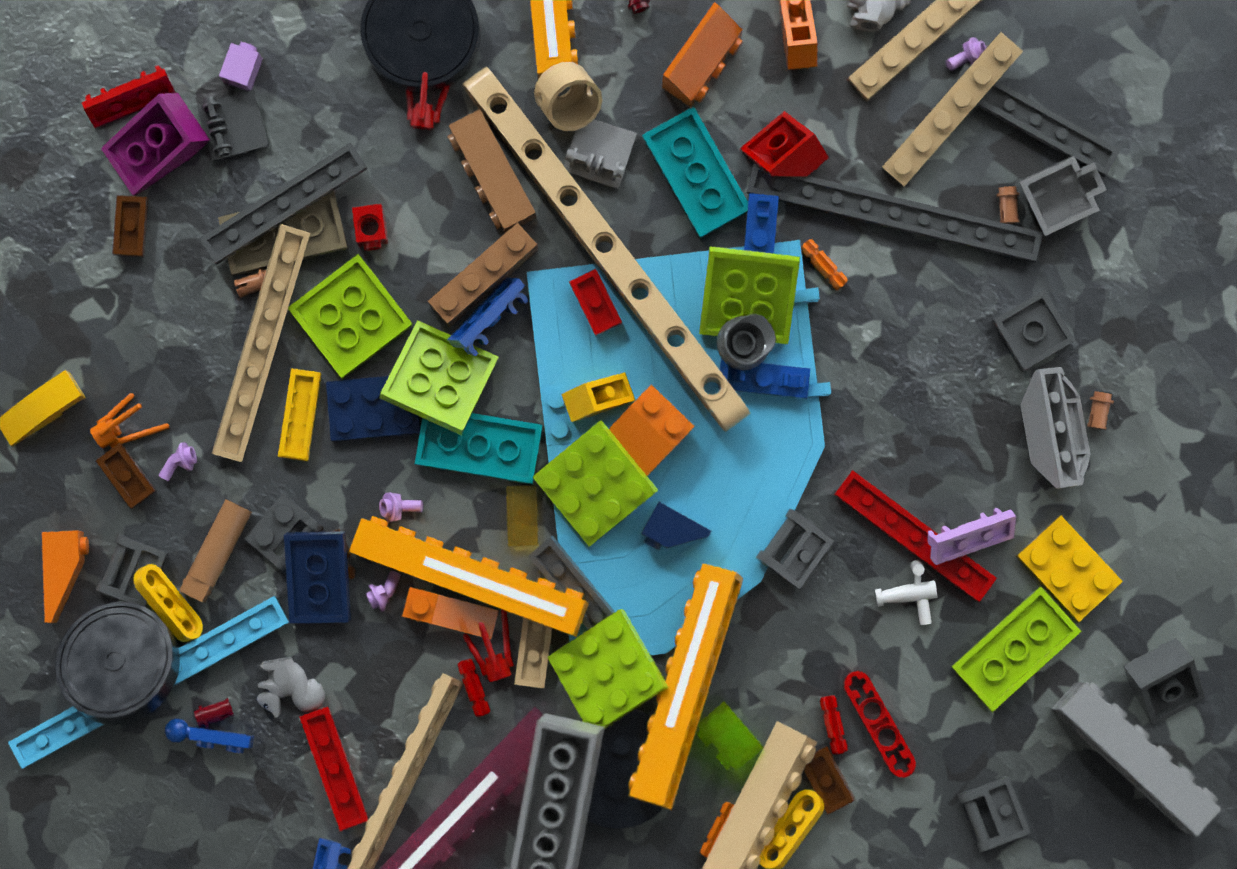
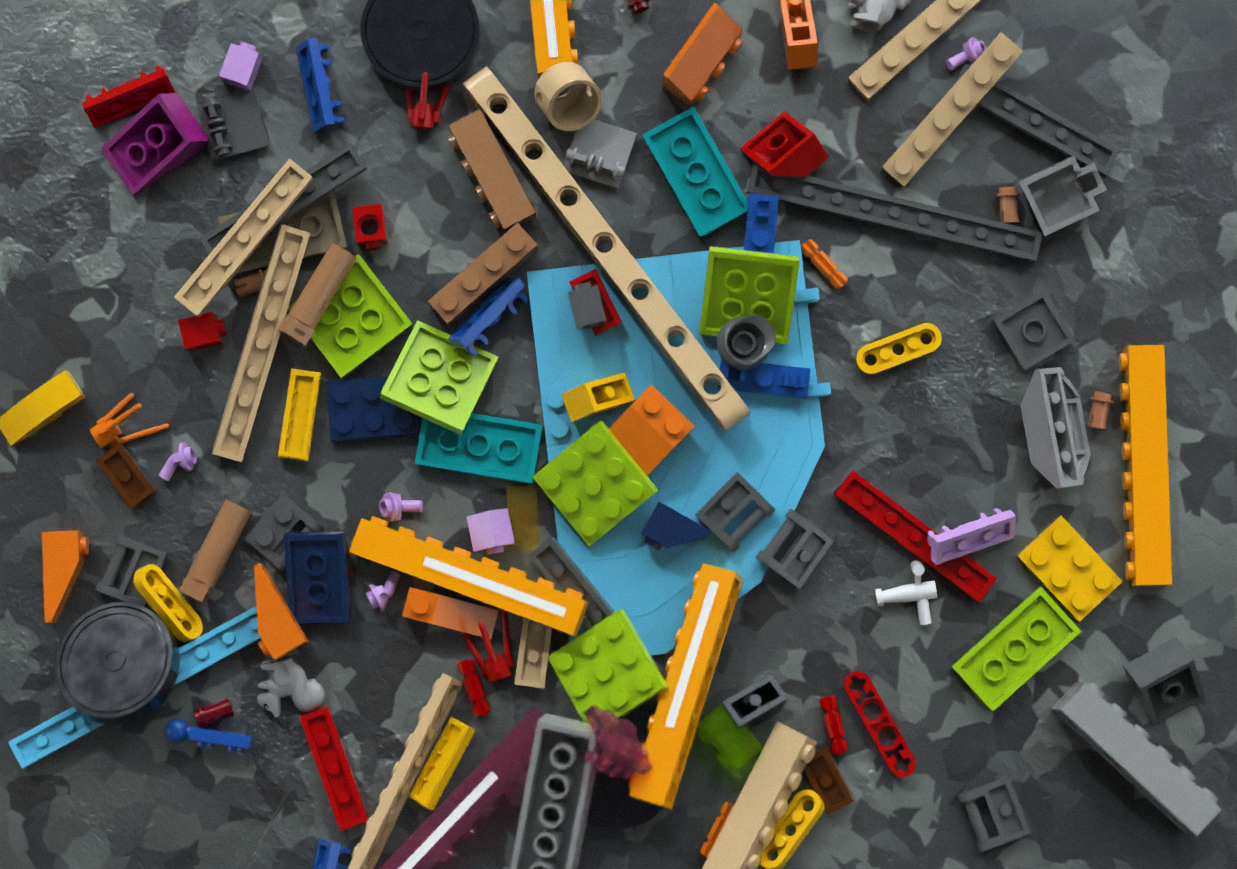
reddish brown plate [113,195,148,257] -> none
none -> tan plate [174,158,314,317]
none -> red brick [178,311,226,353]
none -> orange slope [254,563,309,660]
none -> medium nougat piece [278,243,357,345]
none -> blue plate [296,38,345,133]
none -> yellow plate [408,716,476,811]
none -> lavender brick [466,508,515,556]
none -> dark grey brick [568,282,606,331]
none -> clear pink plate [584,705,652,780]
none -> dark grey plate [695,472,775,553]
none -> black slope [721,674,788,729]
none -> yellow plate [855,323,942,375]
none -> light orange brick [1118,345,1172,586]

